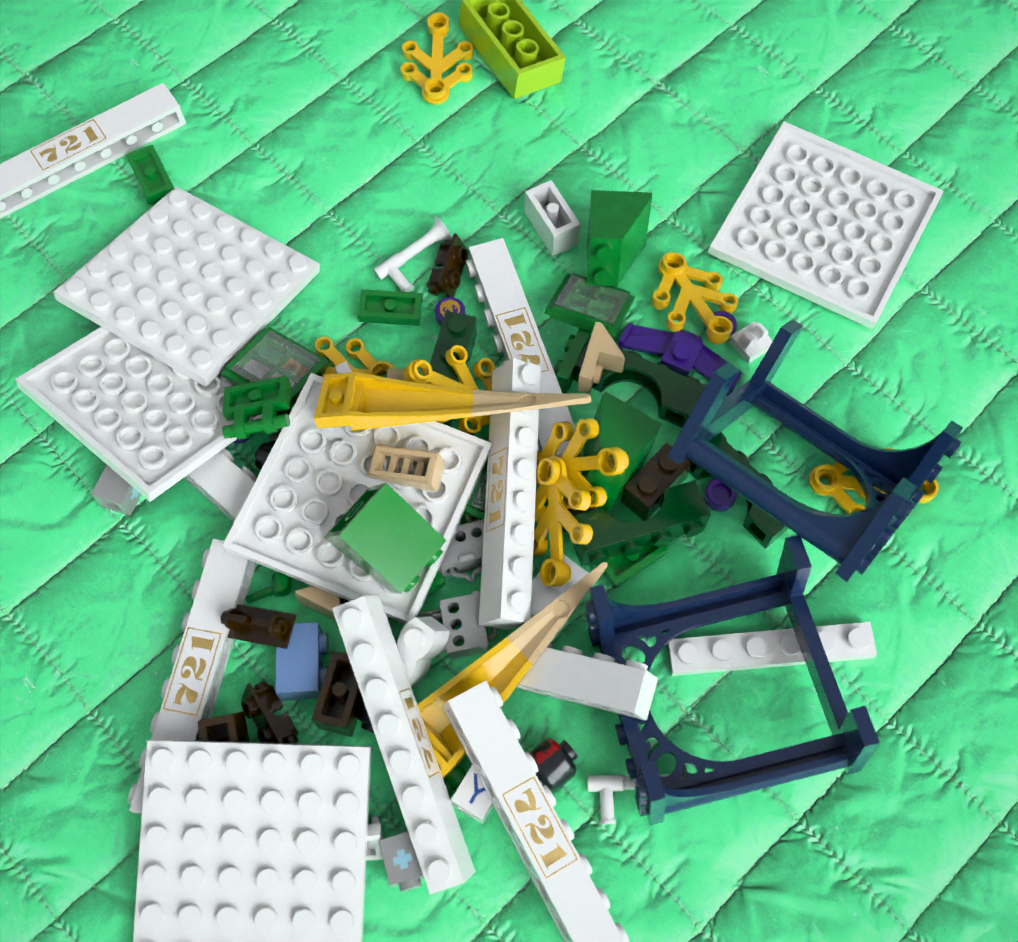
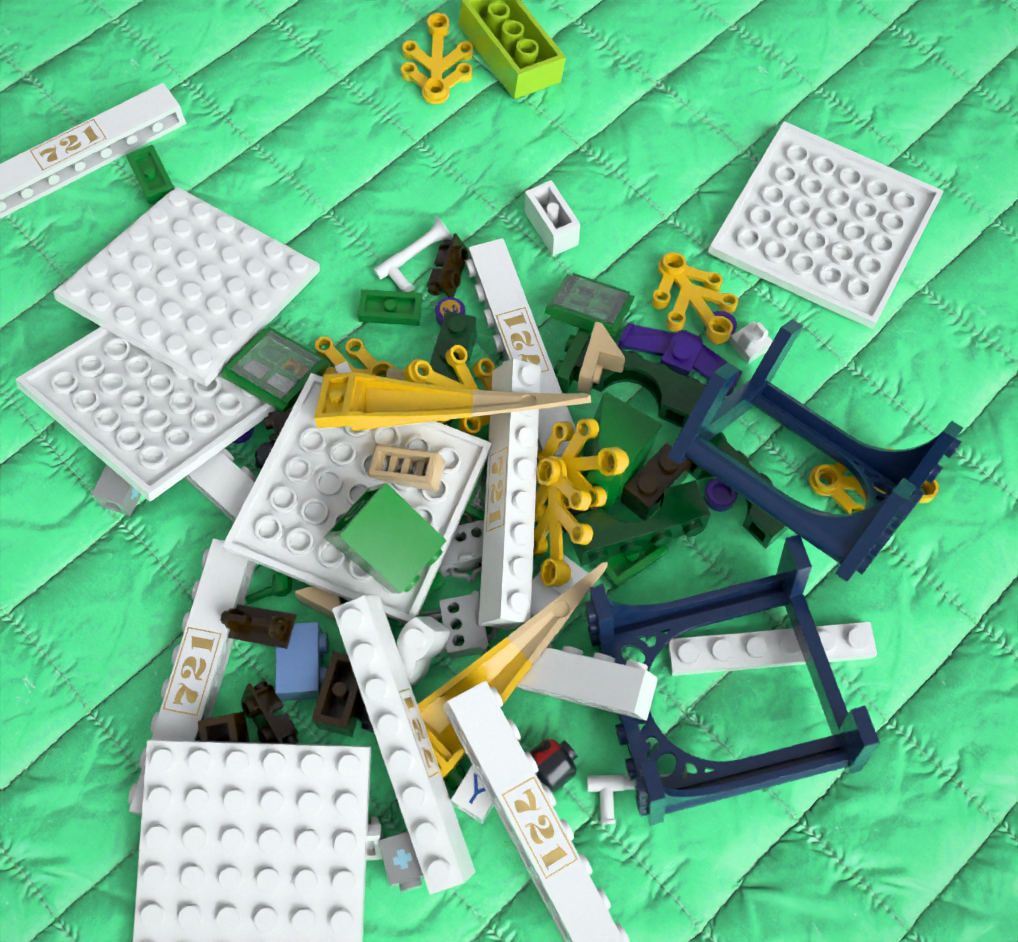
green plate [222,376,291,440] -> none
green slope [587,190,652,286] -> none

